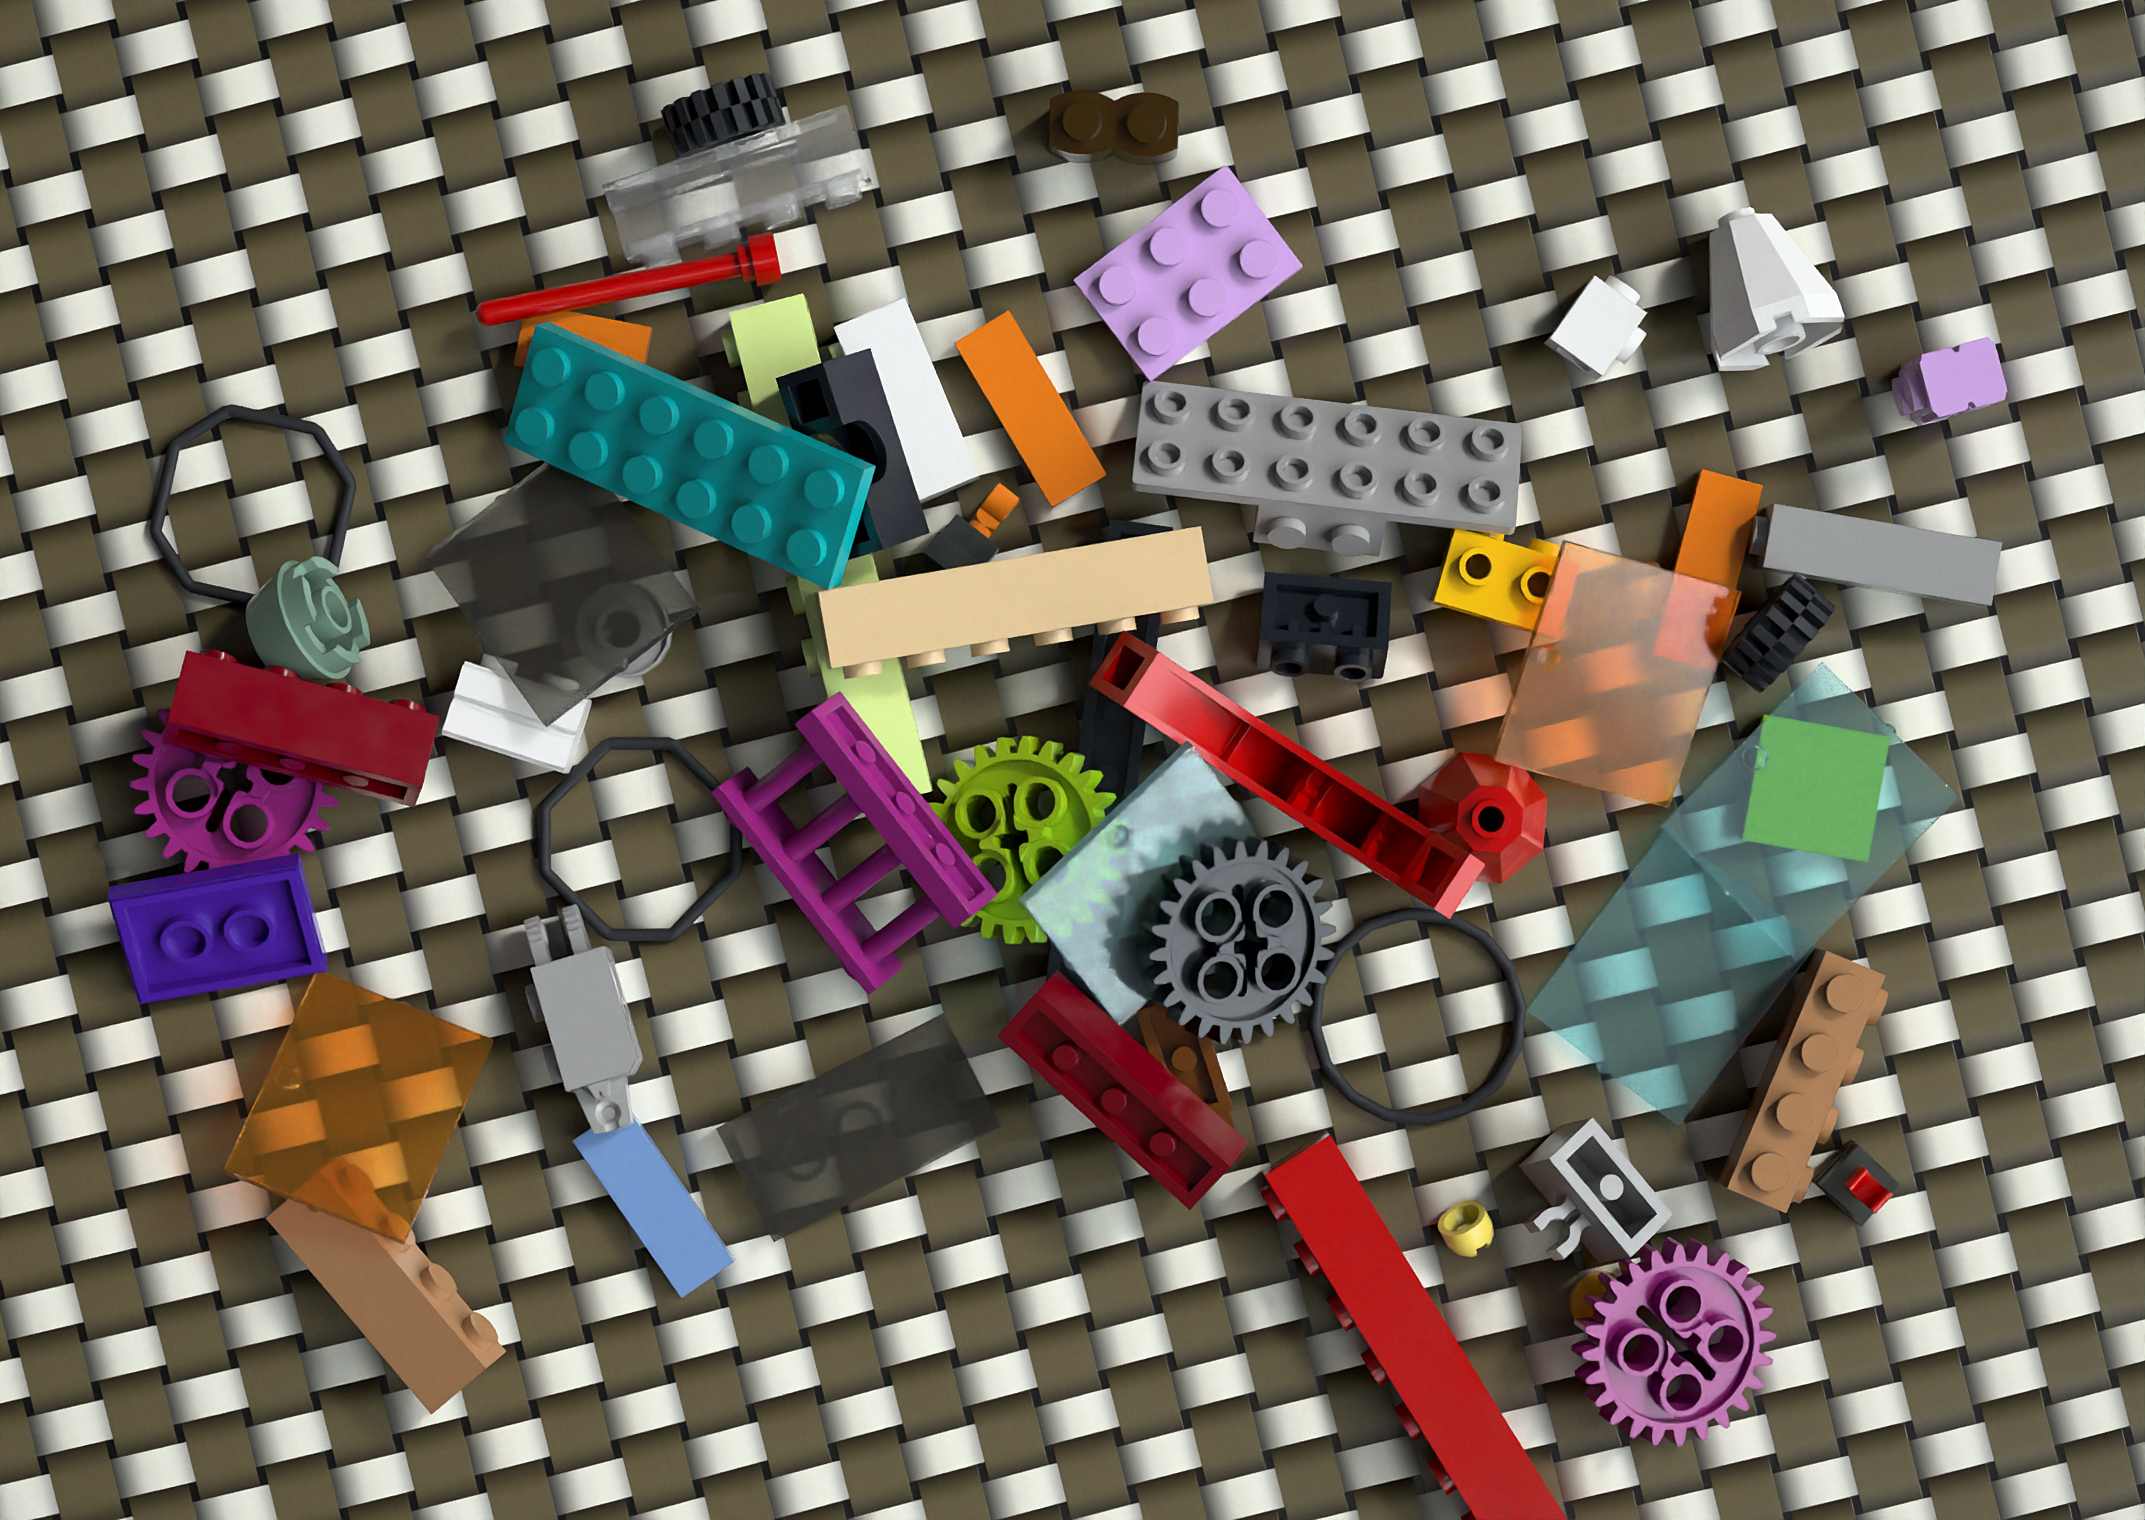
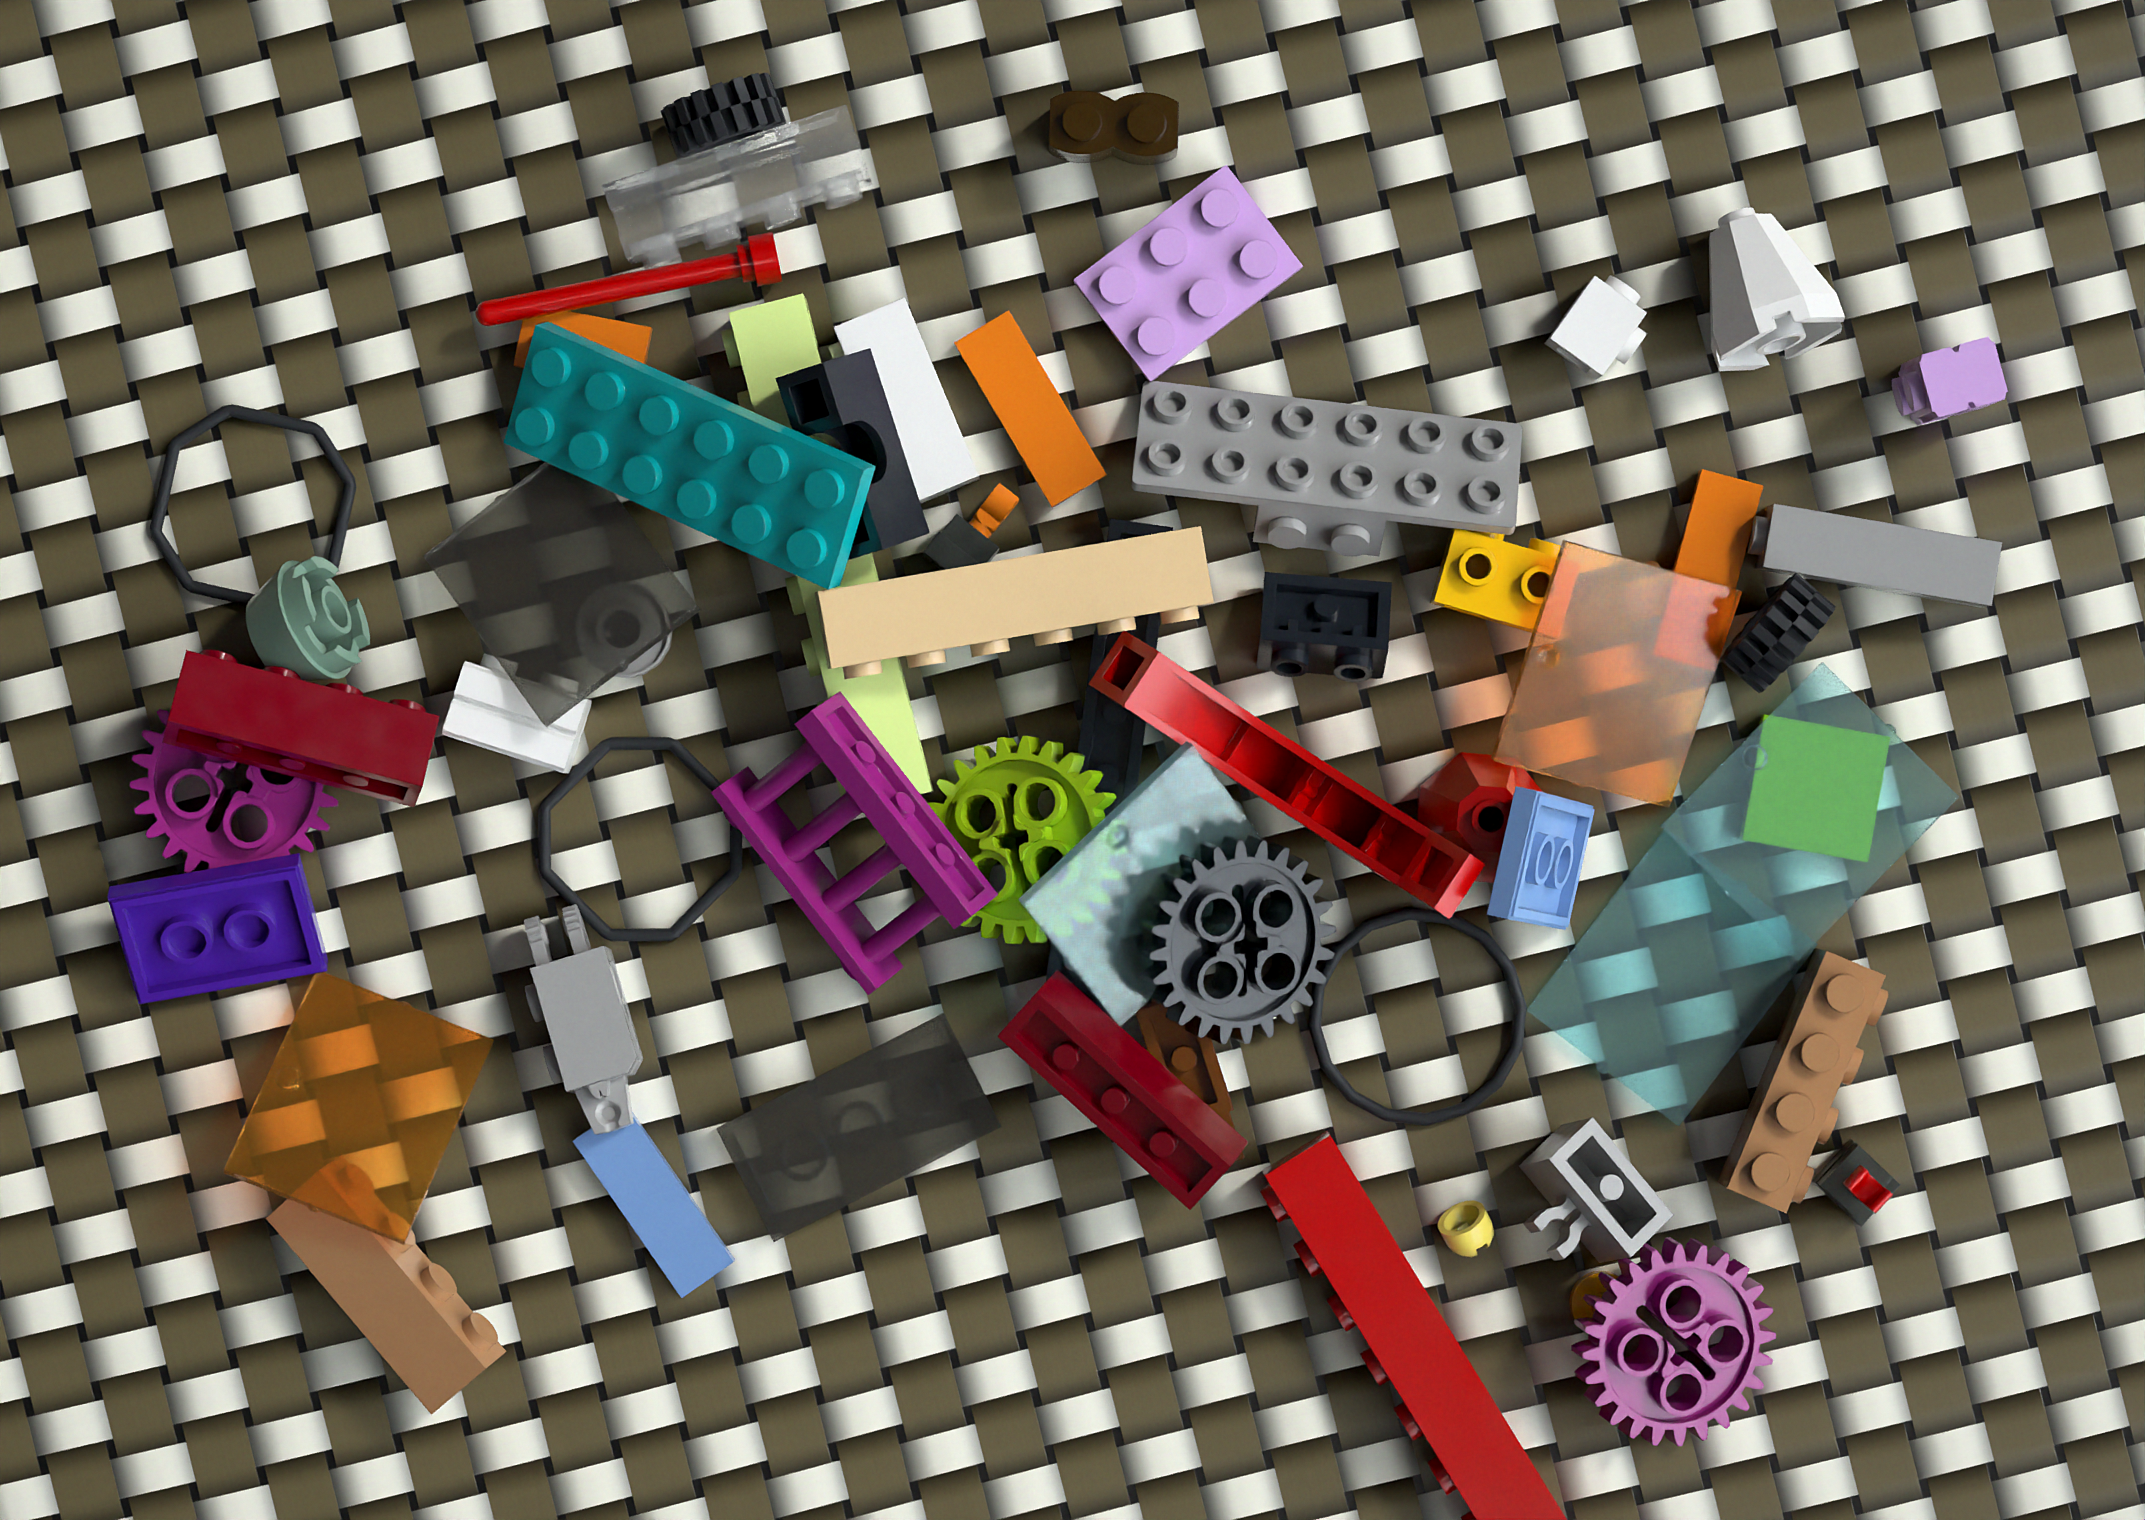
none -> medium blue tile [1487,786,1595,930]

